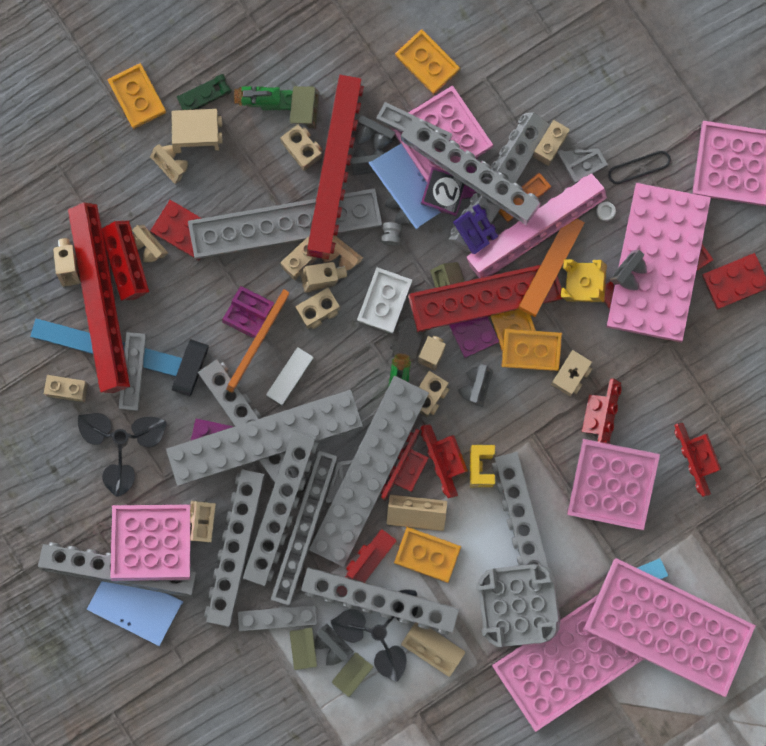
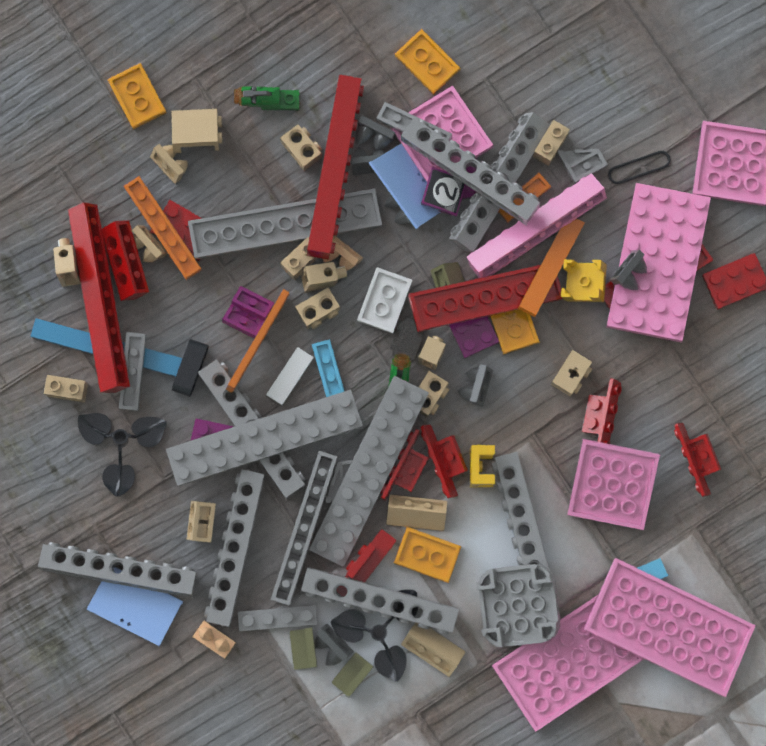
bright pink plate [110,505,190,581] -> none
dark green plate [176,74,232,110] -> none
light grey brick [243,430,318,586] -> none
olive panel [290,86,319,128] -> none
light grey wheel [381,222,402,245] -> none
dark purple plate [453,204,498,254] -> none
light orange tile [501,329,562,371] -> none
white tile [596,202,616,222] -> none
none -> orange tile [124,176,202,280]
none -> light nougat tile [193,621,236,659]
none -> medium azure tile [312,339,345,397]

